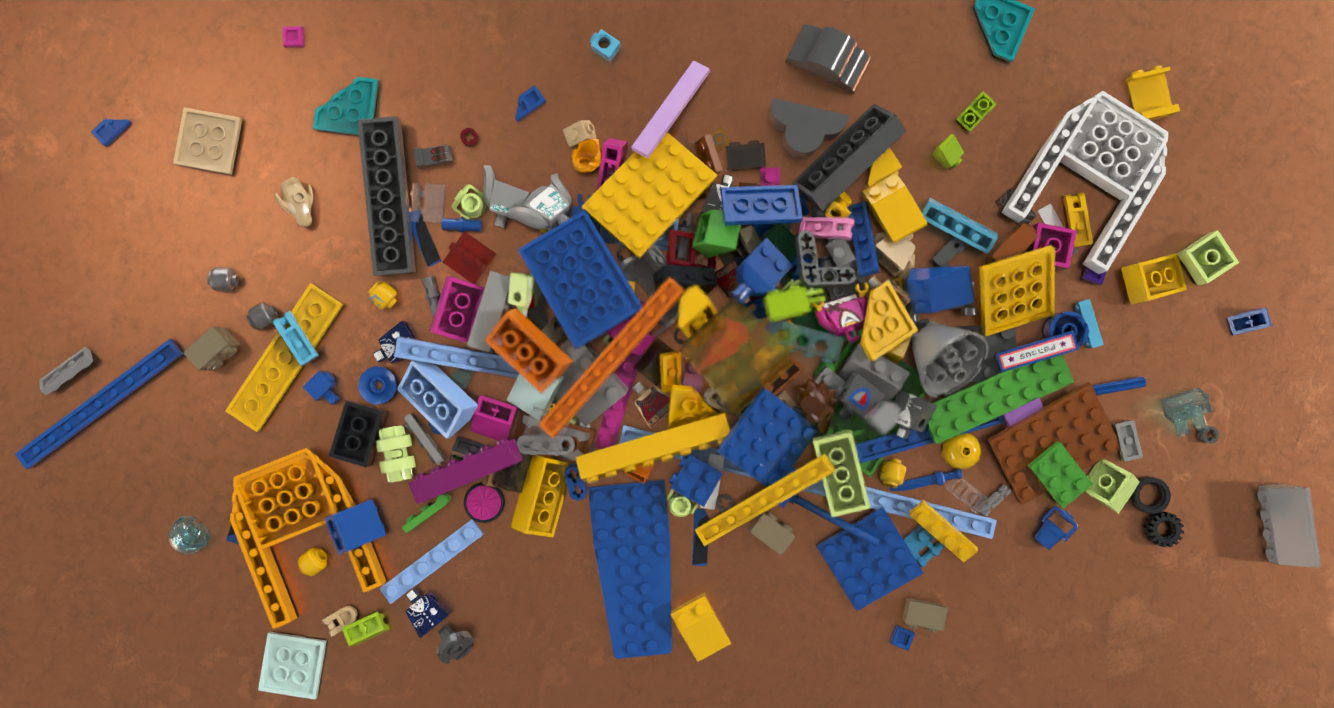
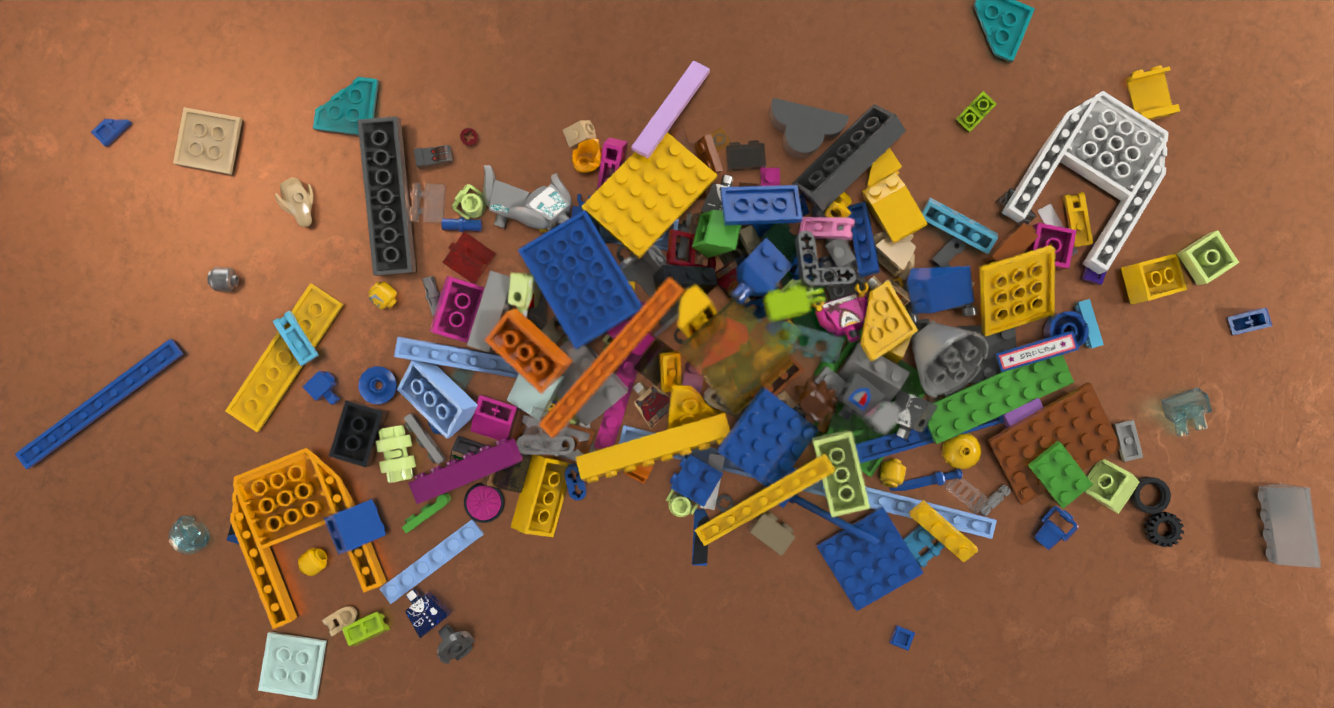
light grey plate [39,346,93,395] -> none
dark tan brick [184,326,240,371] -> none
flat silver head [246,302,278,331] -> none
dark pink tile [283,26,304,47] -> none
clear blue torso [373,321,416,364] -> none
black sticker [410,210,441,267] -> none
blue tile [515,86,546,122] -> none
blue wing [588,479,672,659] -> none
medium azure brick [590,29,621,62] -> none
yellow slope [671,593,731,662] -> none
dark grey brick [786,25,871,94] -> none
dark tan brick [902,597,948,633] -> none
lime slope [931,134,964,170] -> none
blue axle [1093,377,1146,395] -> none
dark grey bush [1198,426,1219,444] -> none

